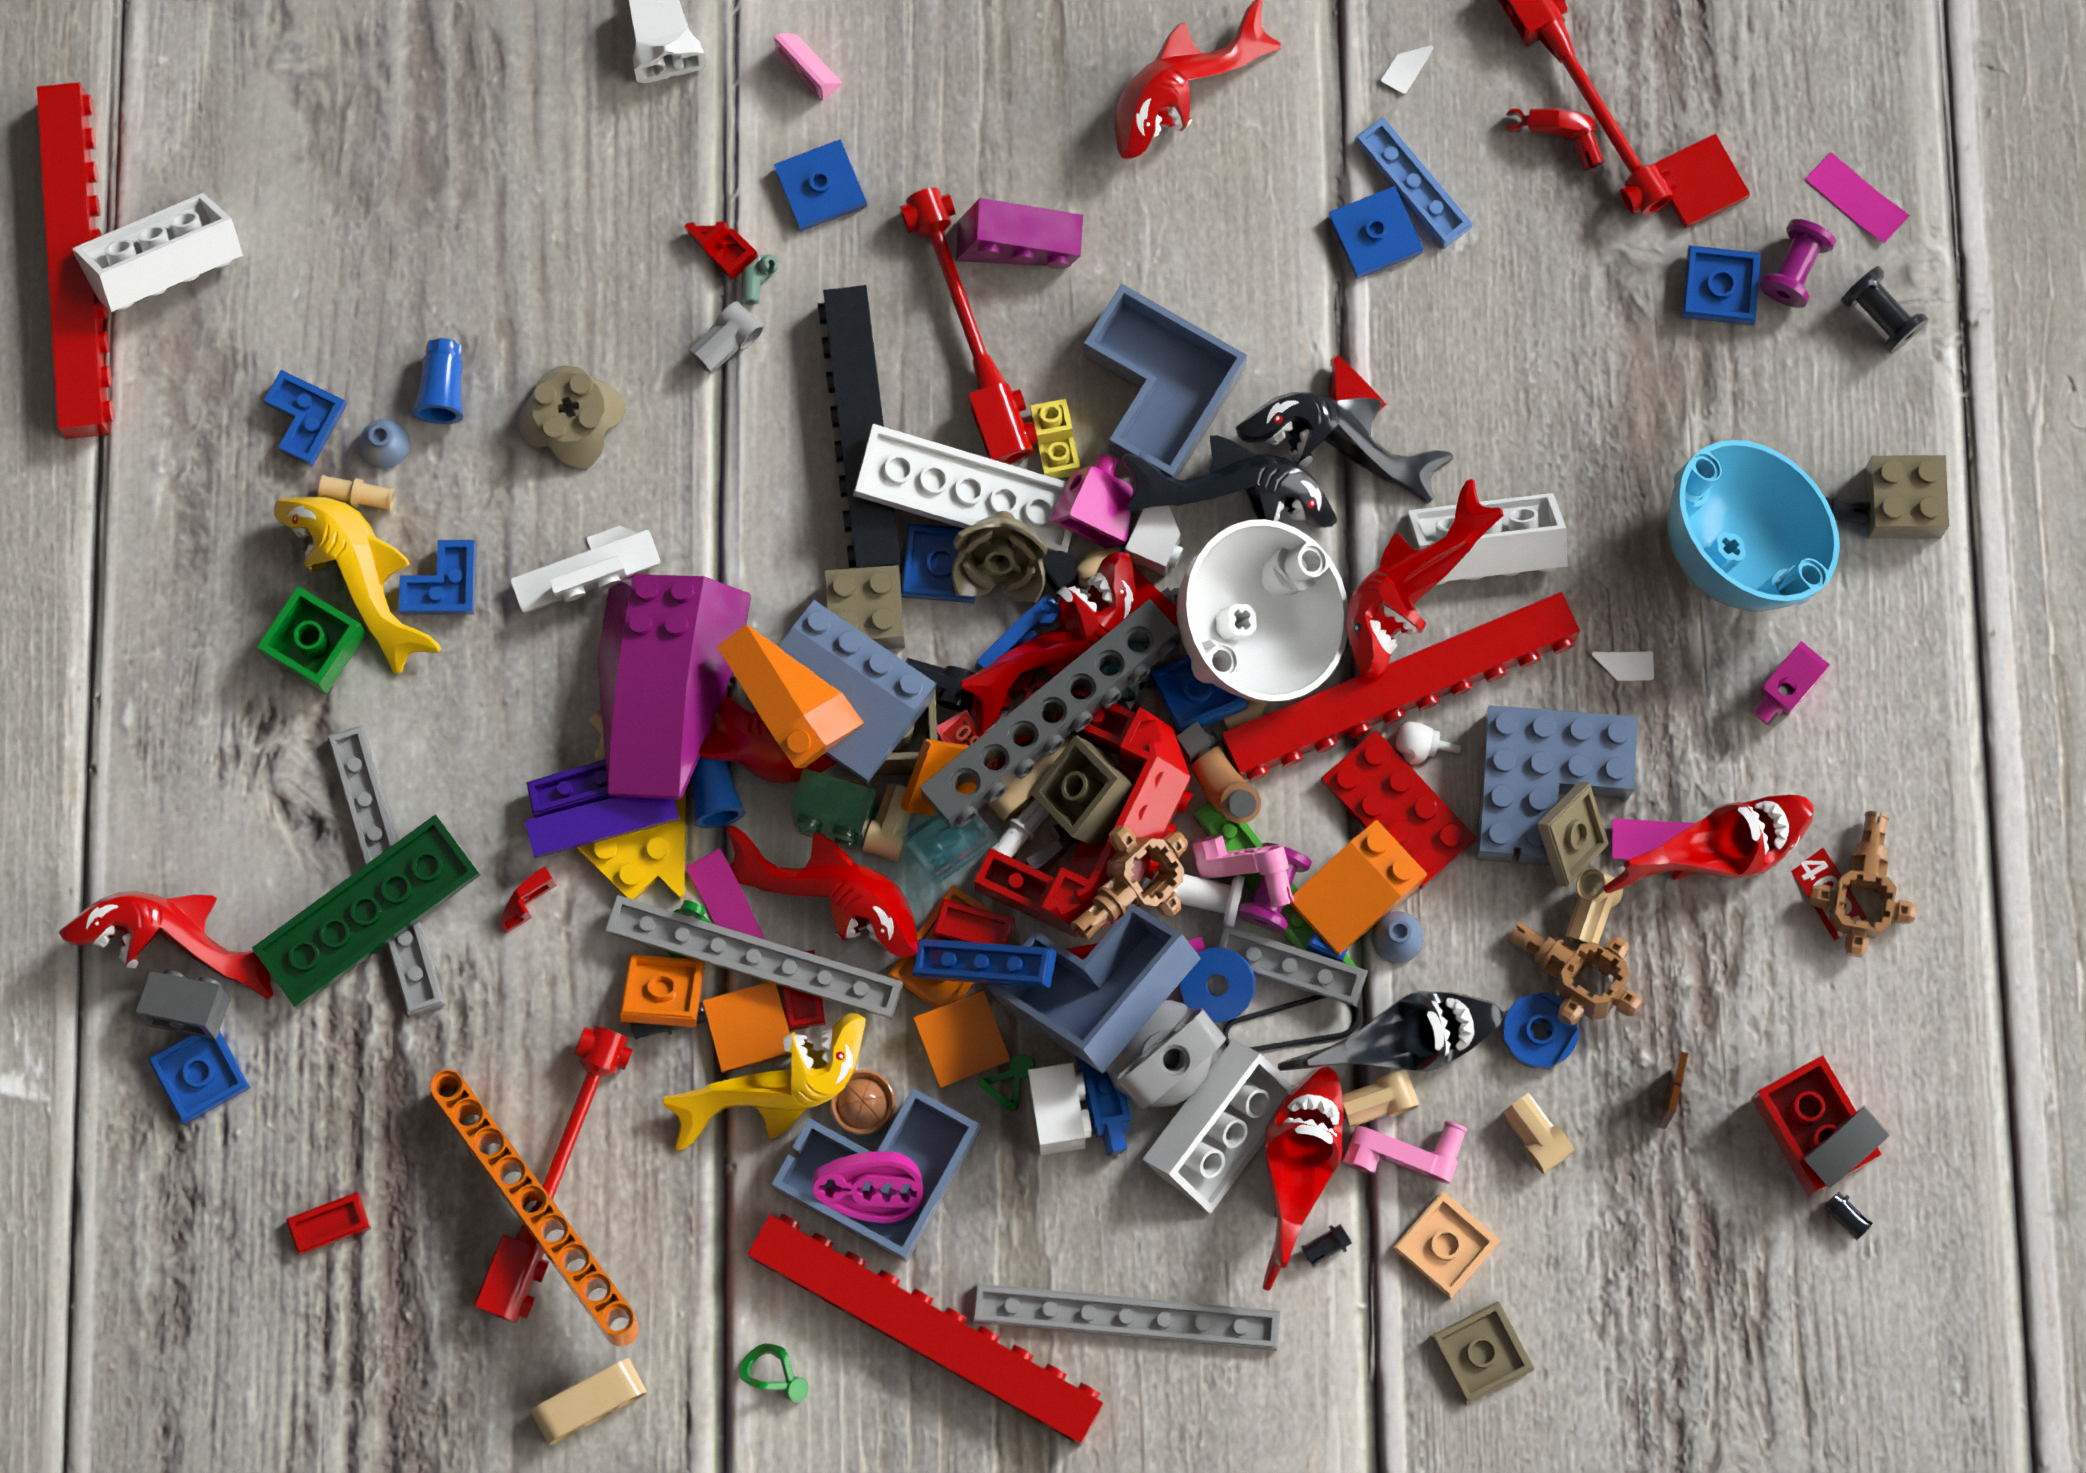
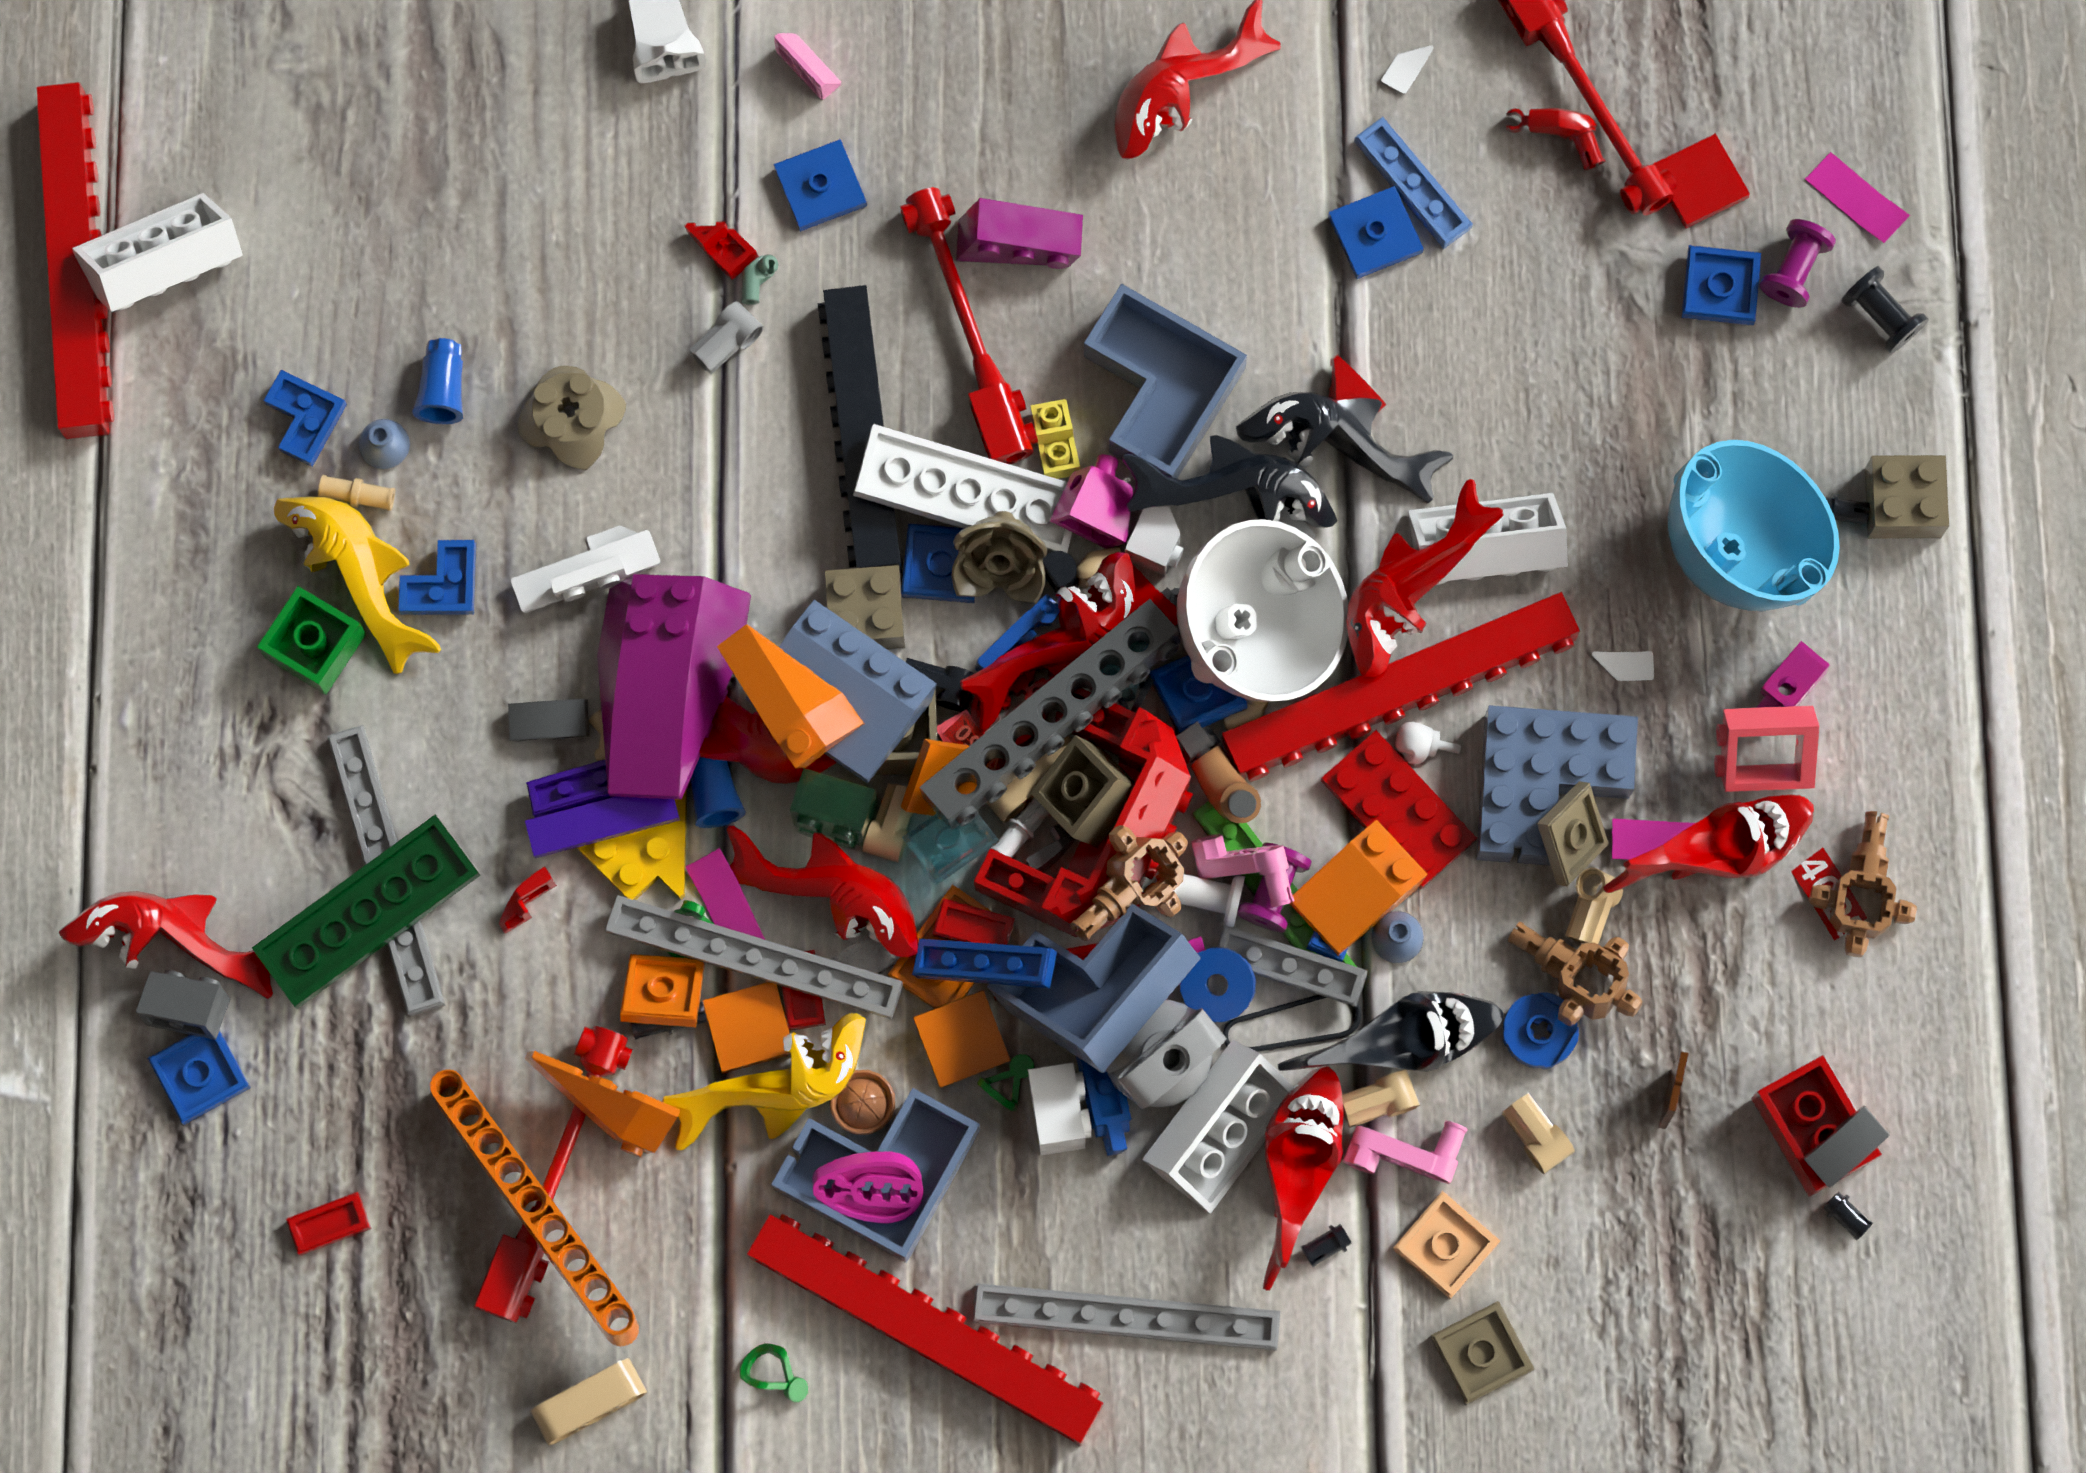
none -> dark grey slope [508,699,589,741]
none -> orange wedge [525,1051,681,1157]
none -> coral window [1714,706,1819,792]

